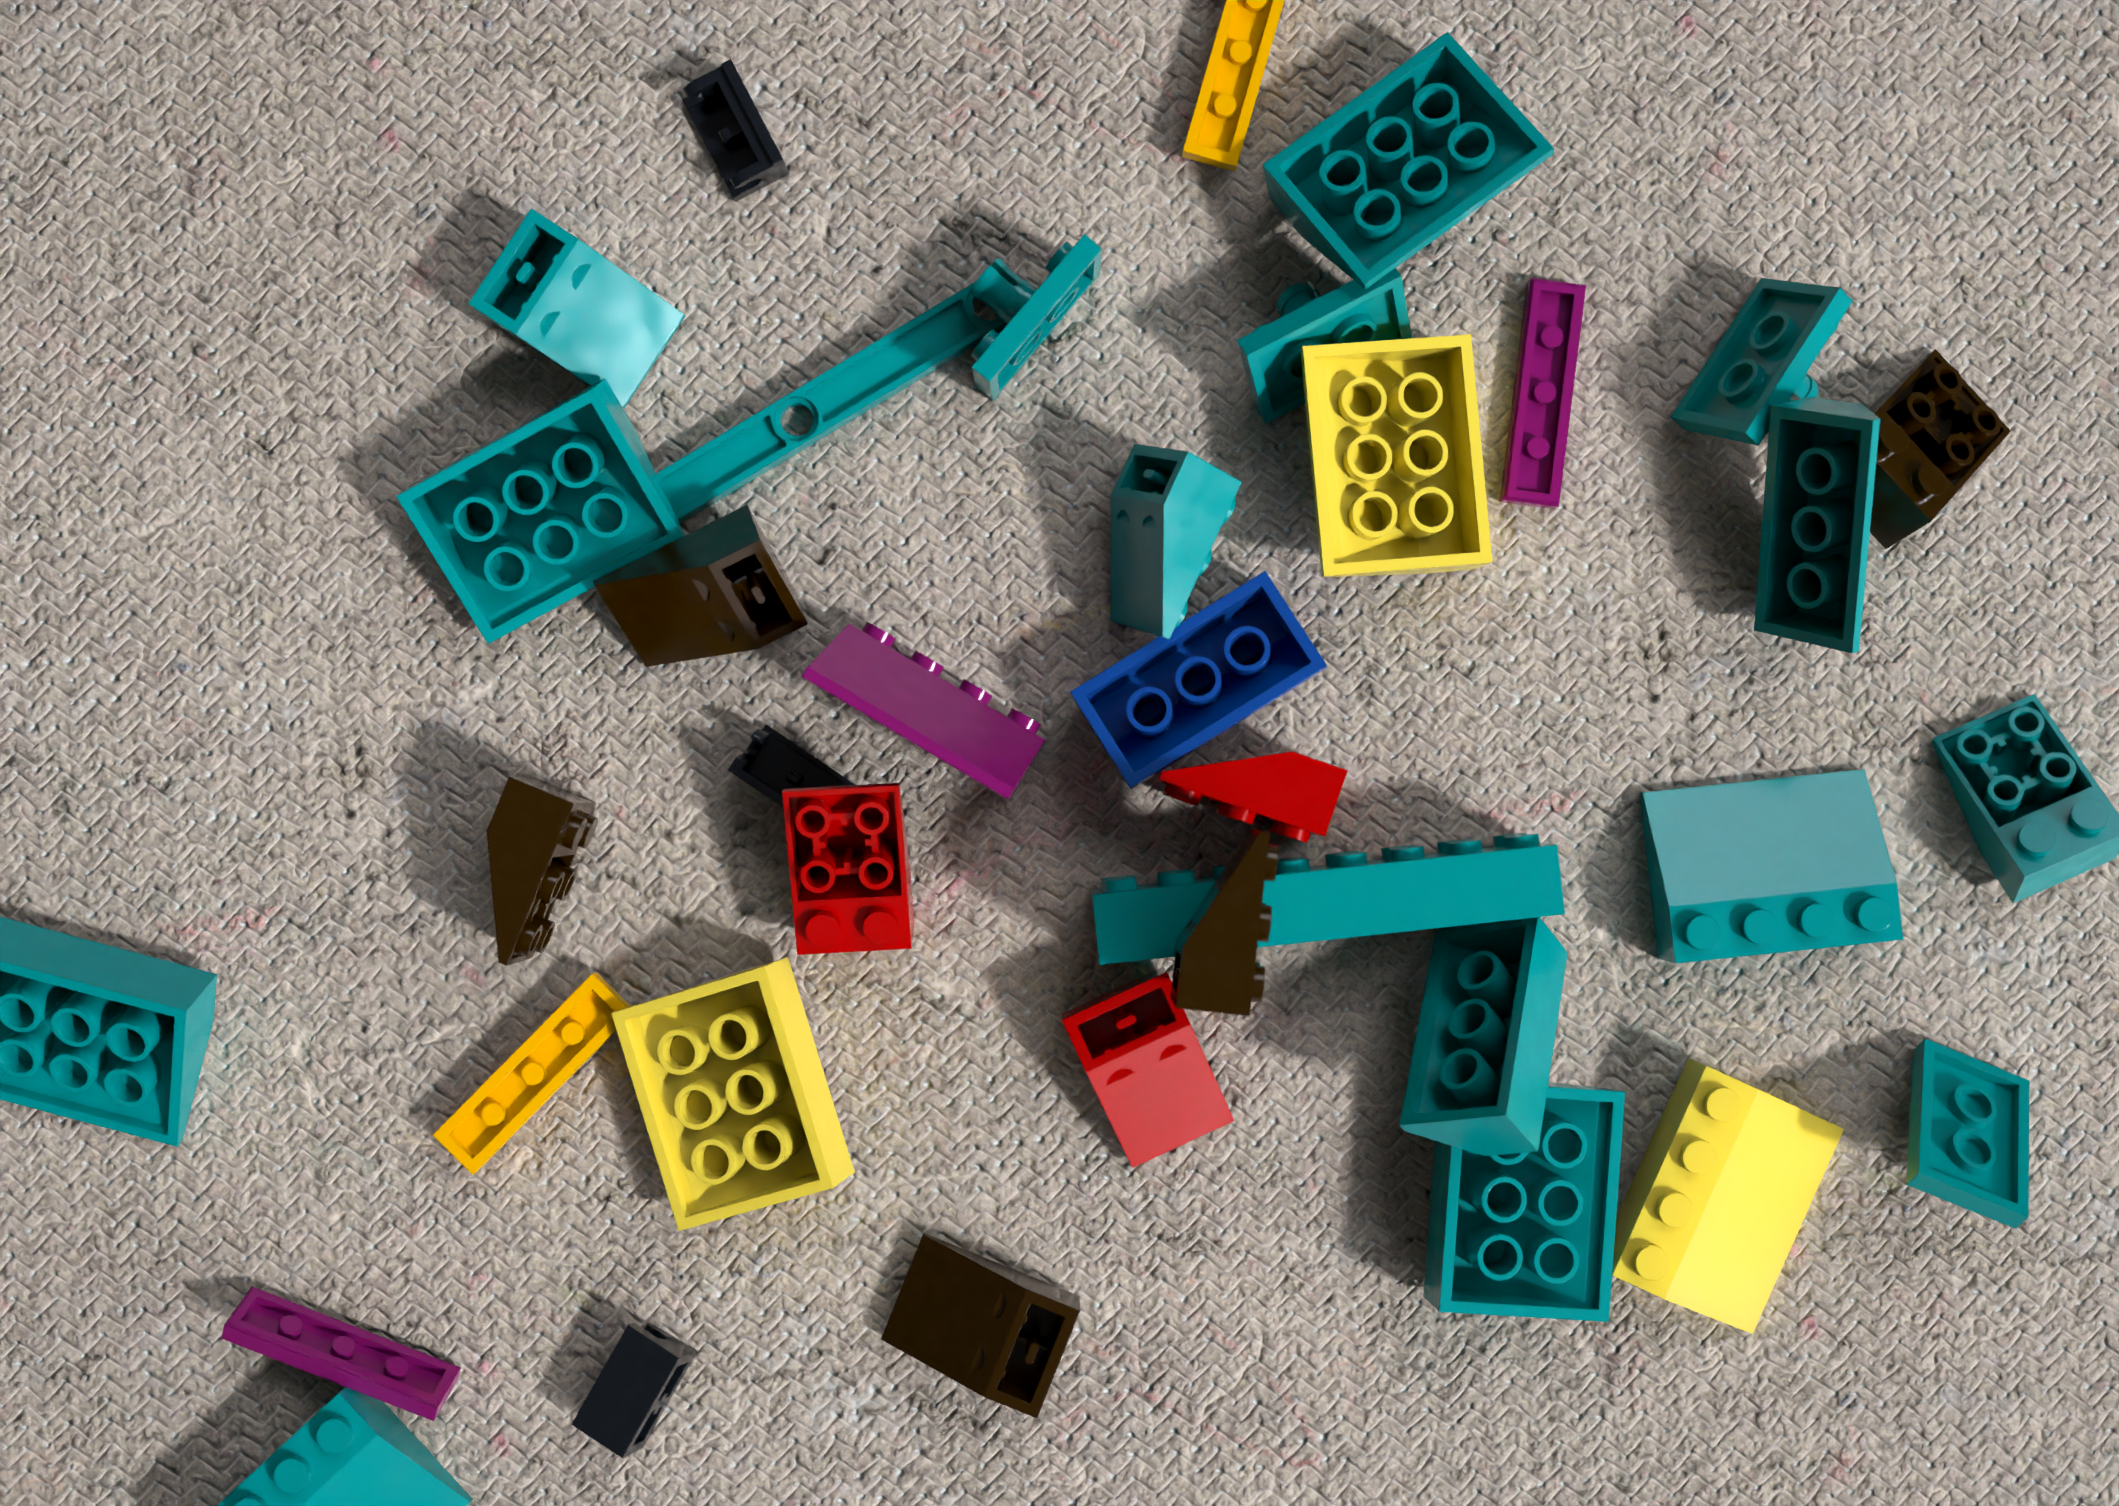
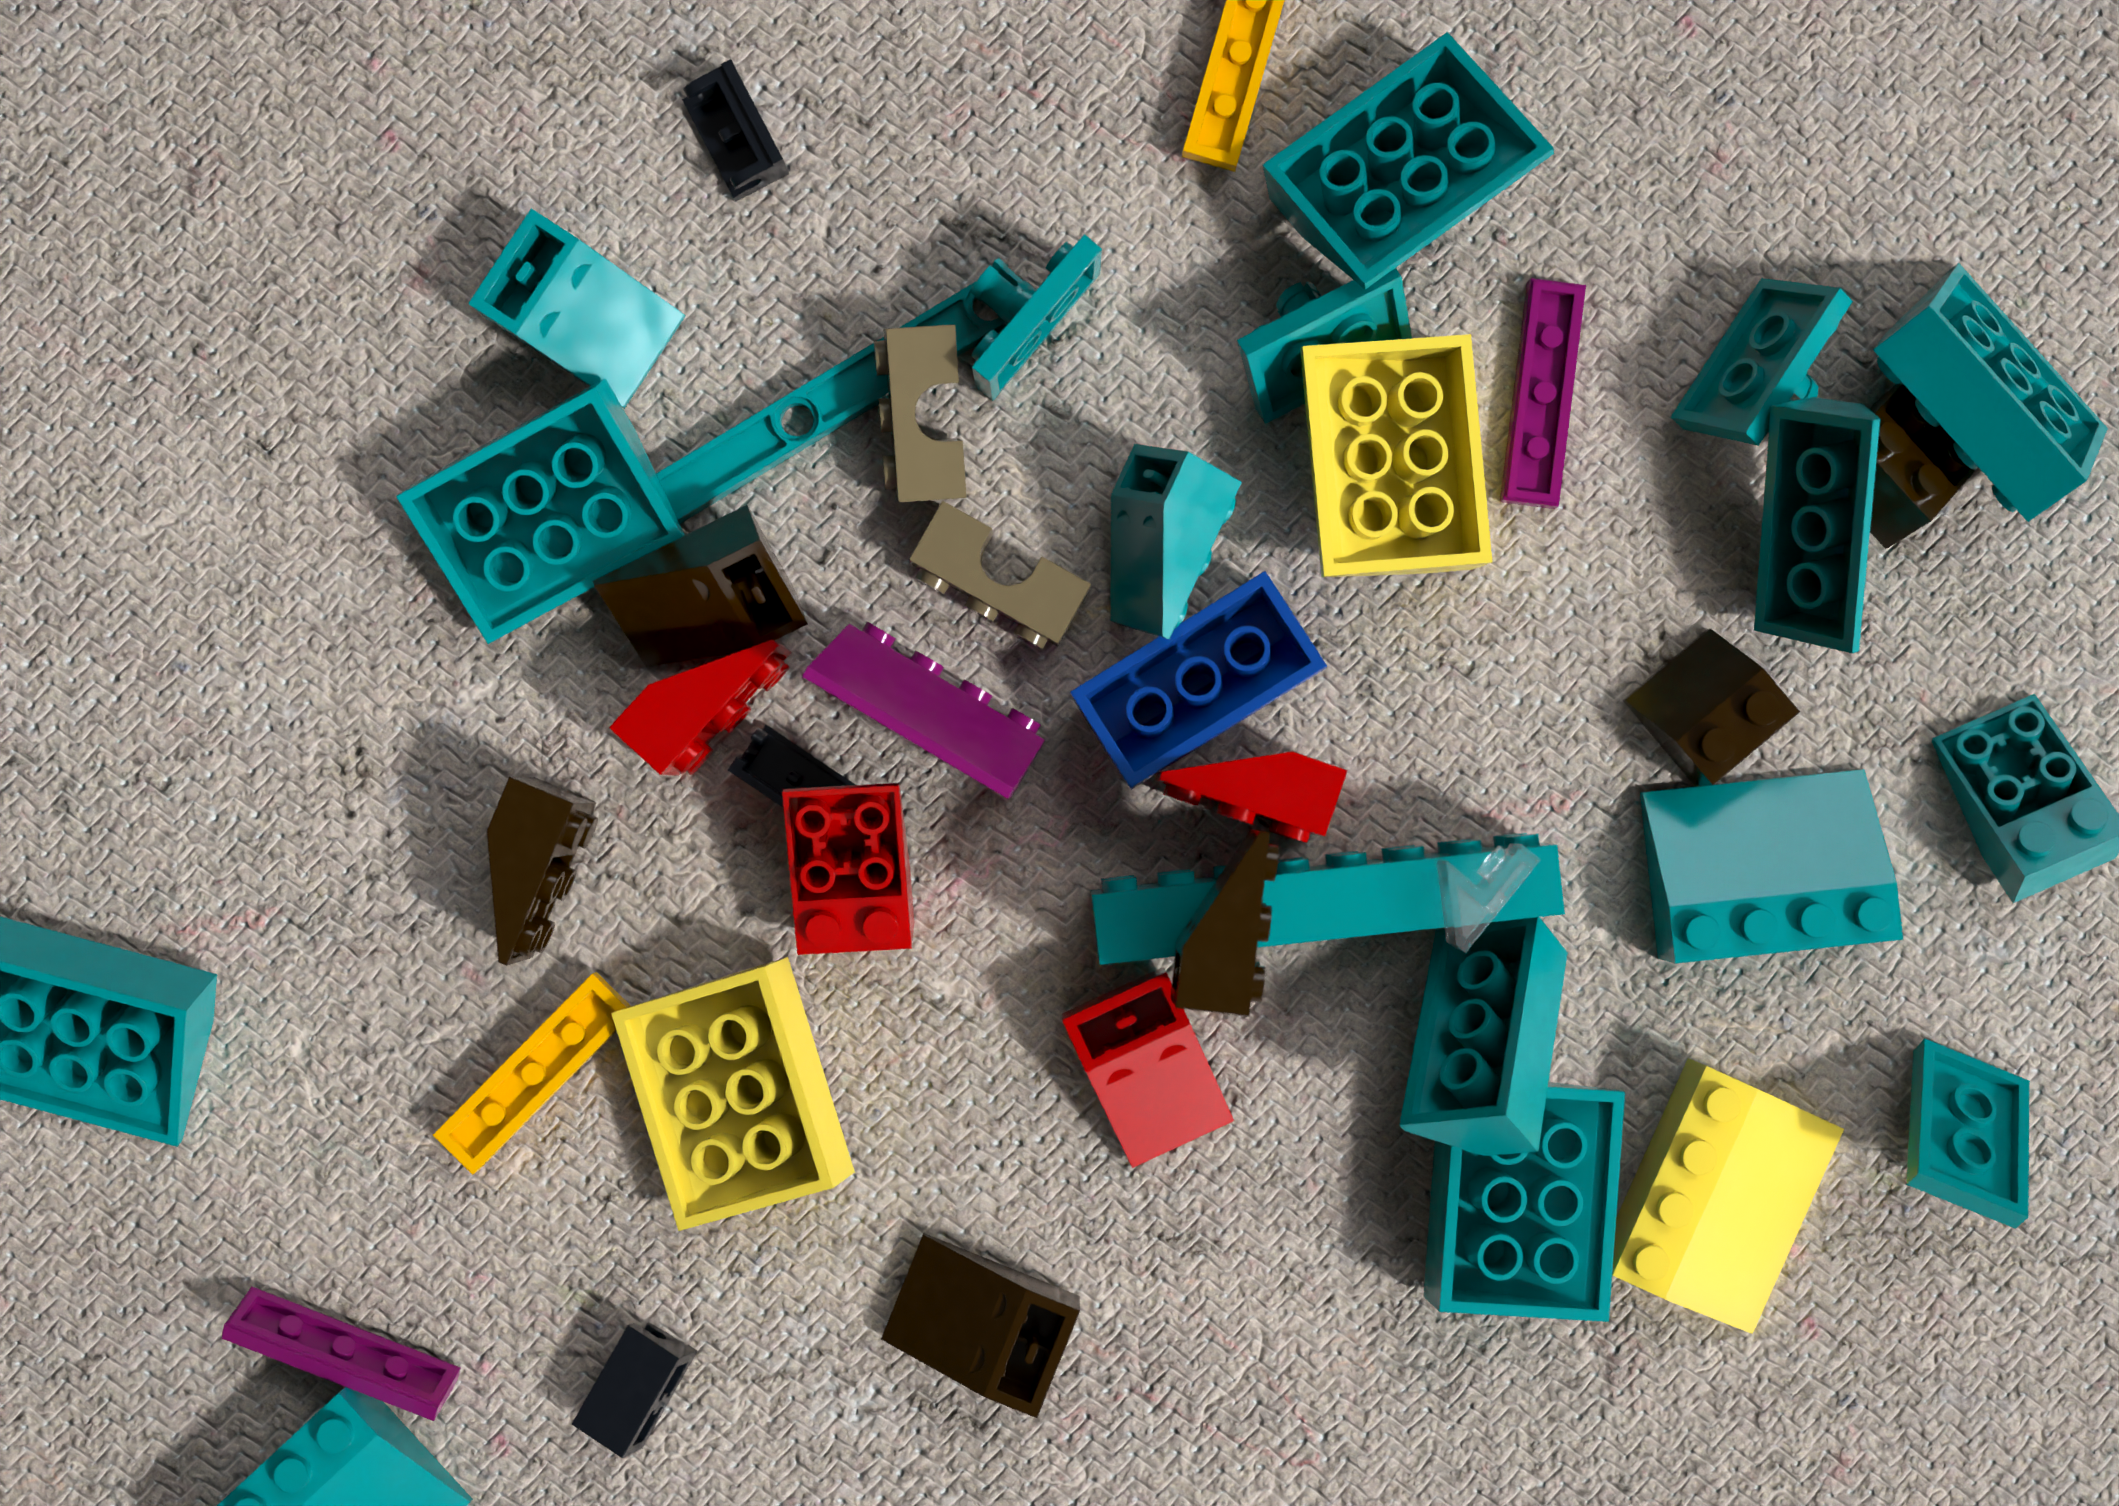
none -> red slope [609,640,792,776]
none -> dark tan arch [874,325,967,503]
none -> dark tan arch [909,500,1091,650]
none -> clear slope [1437,843,1541,953]
none -> dark brown slope [1622,628,1800,786]
none -> teal slope [1873,263,2108,522]

